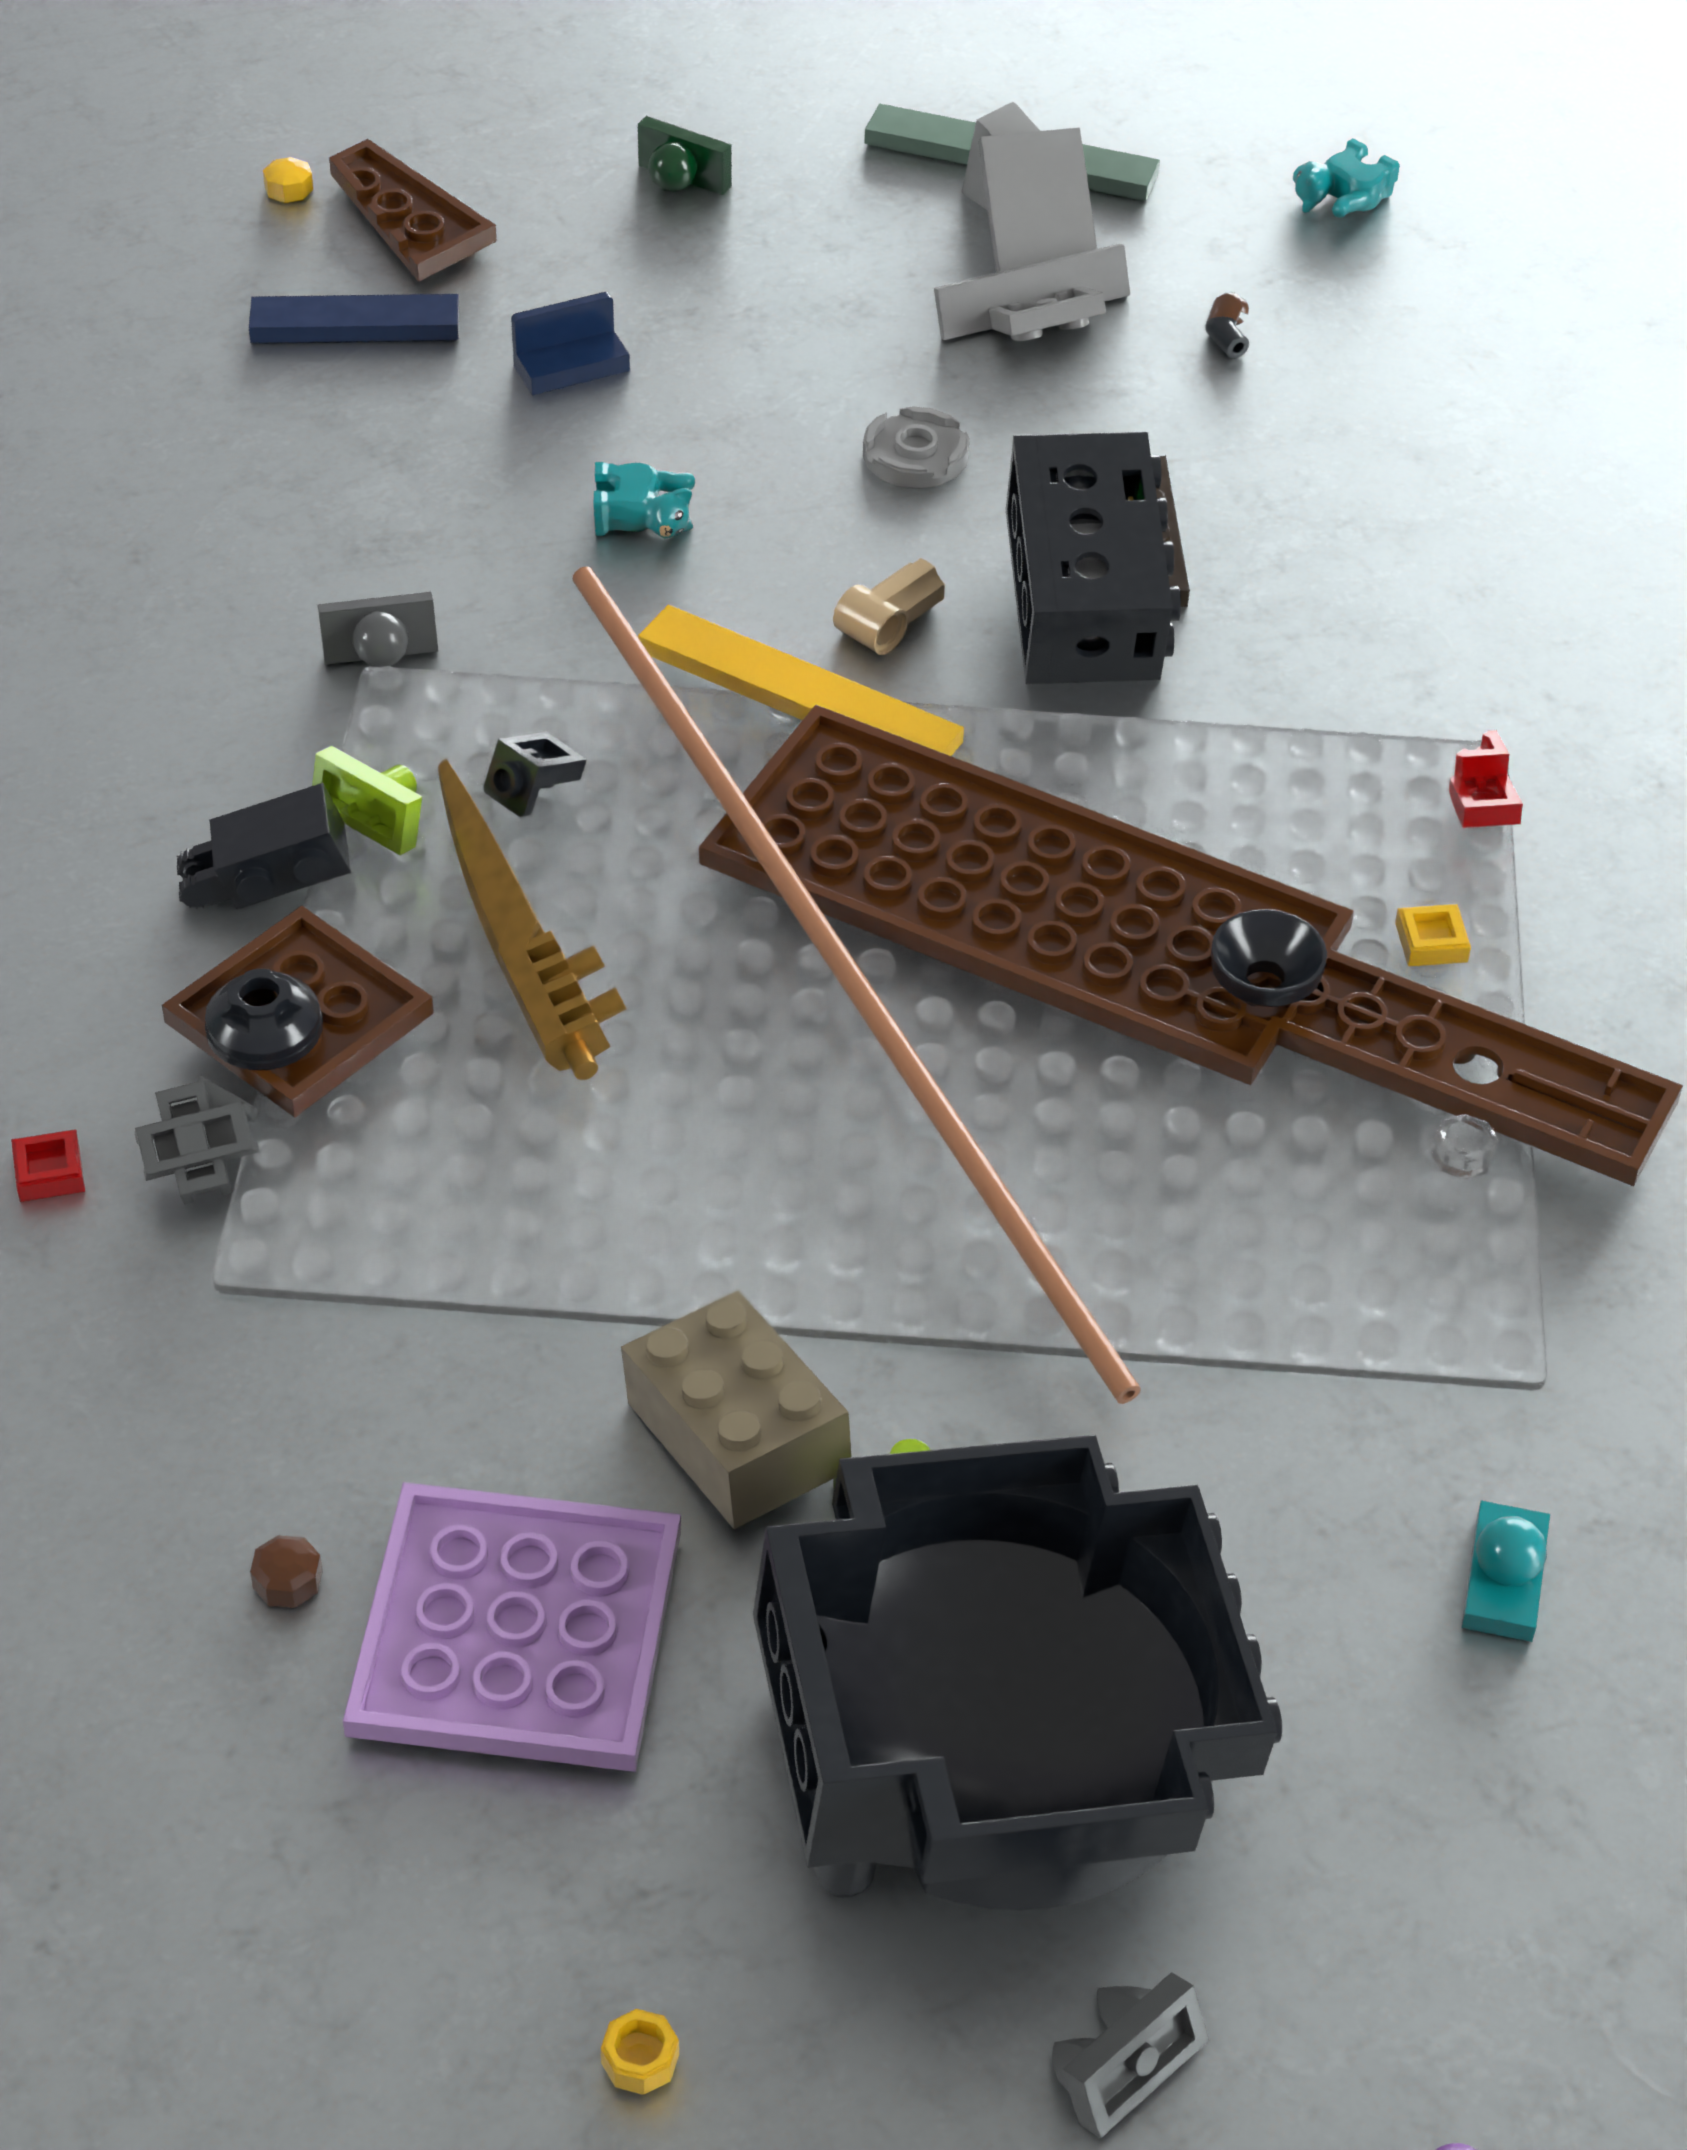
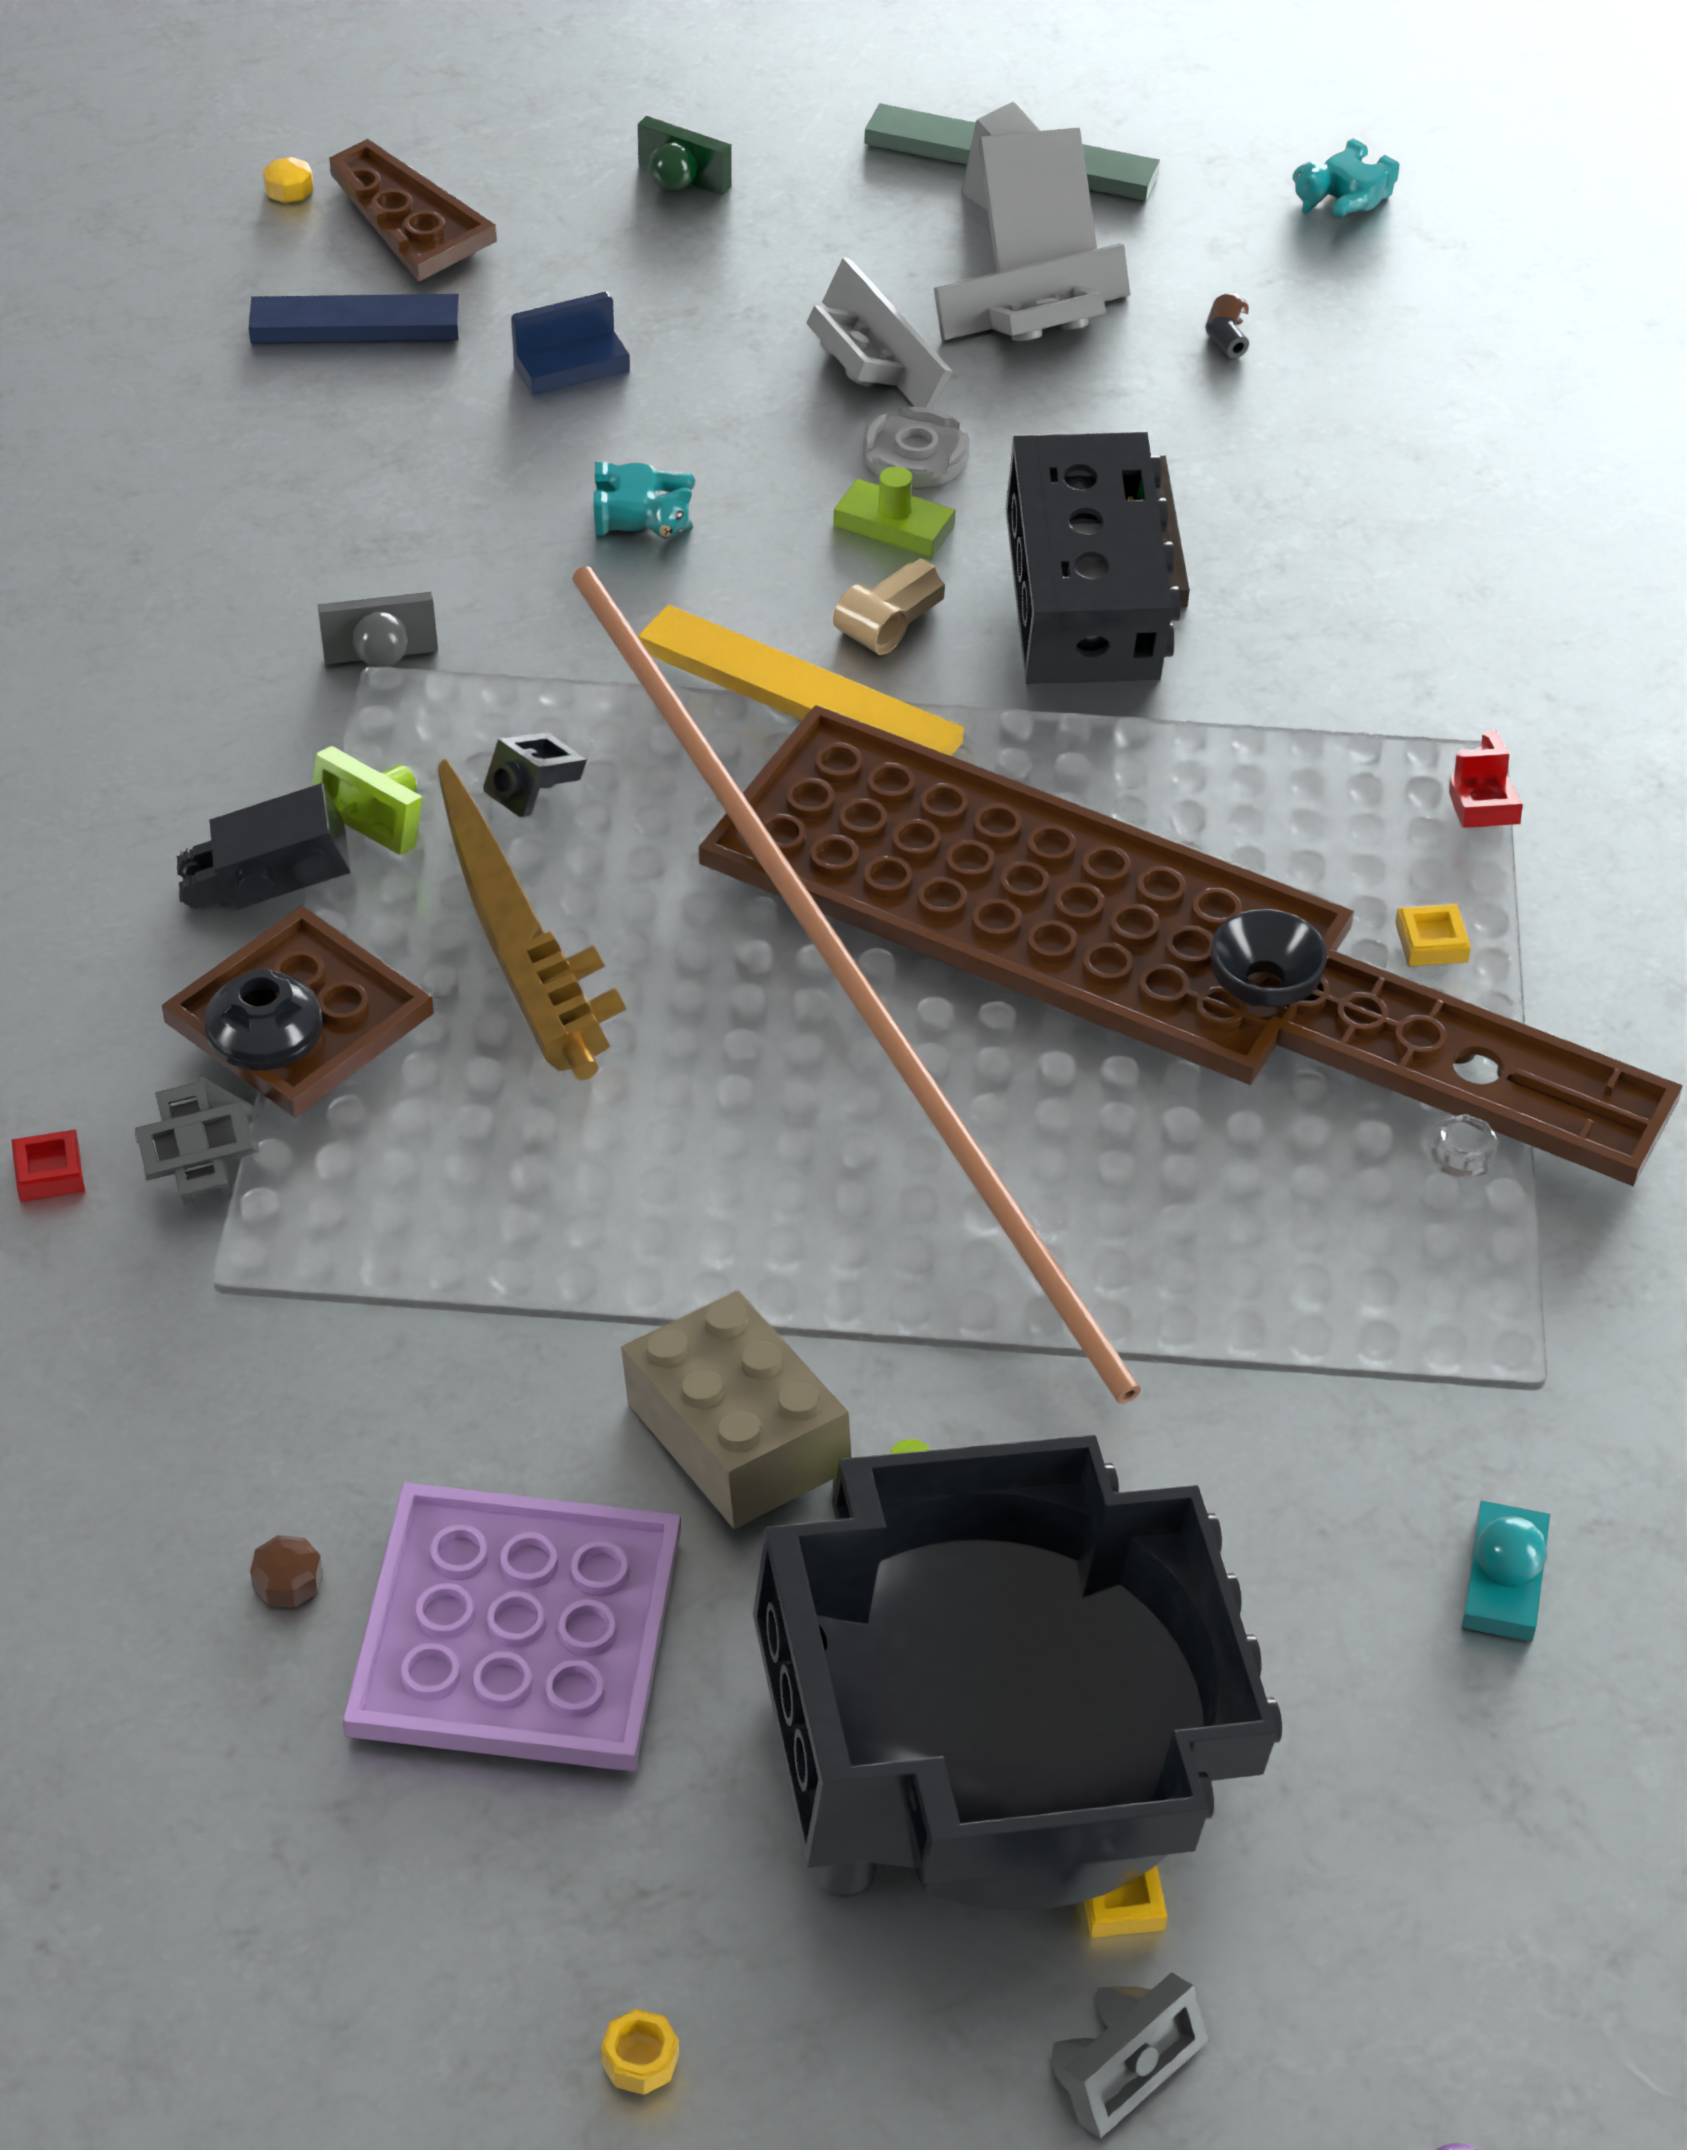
none -> light grey bracket [806,258,953,409]
none -> lime tile [833,466,956,558]
none -> yellow tile [1084,1865,1168,1938]

